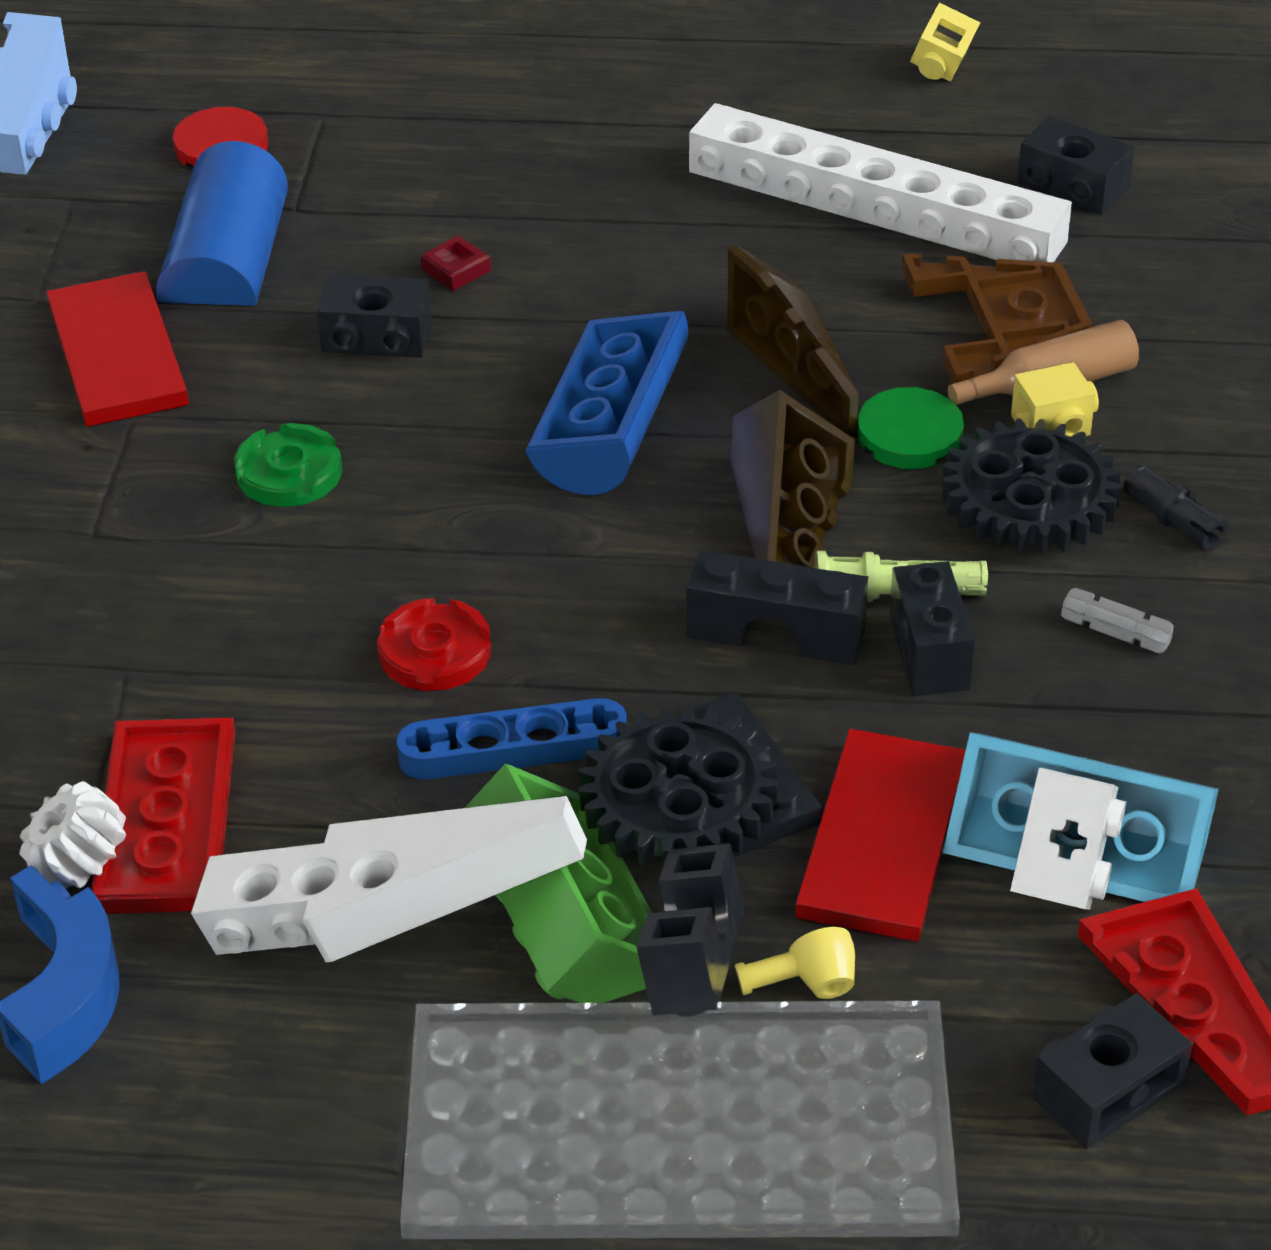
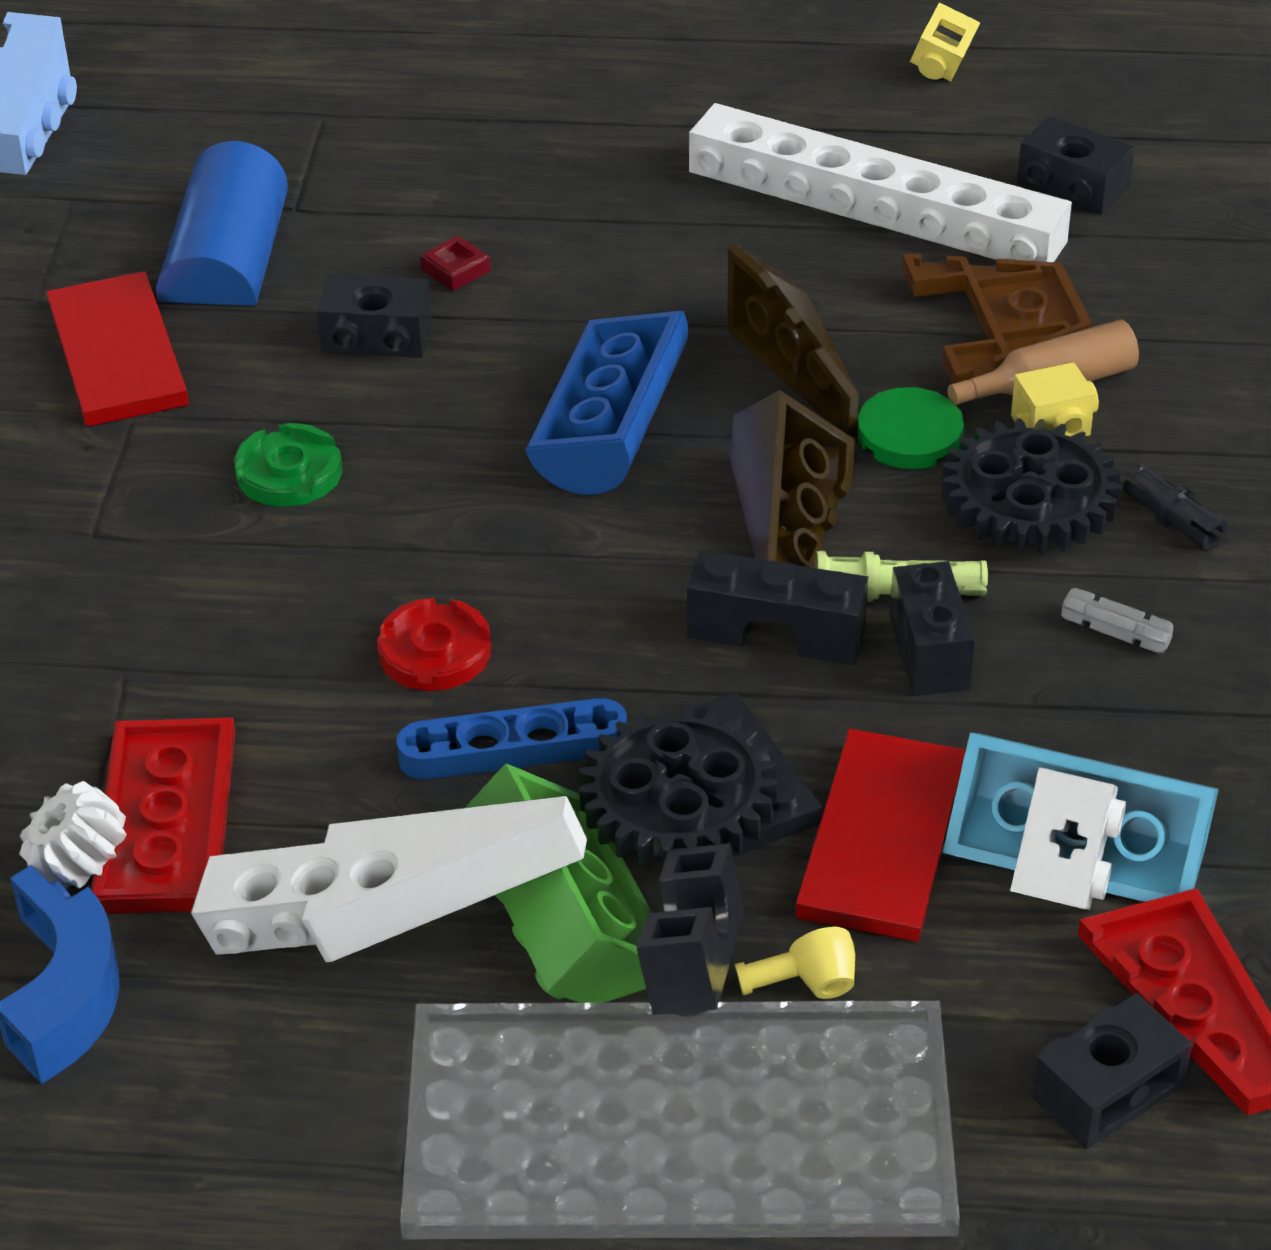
red tile [173,107,269,167] -> none

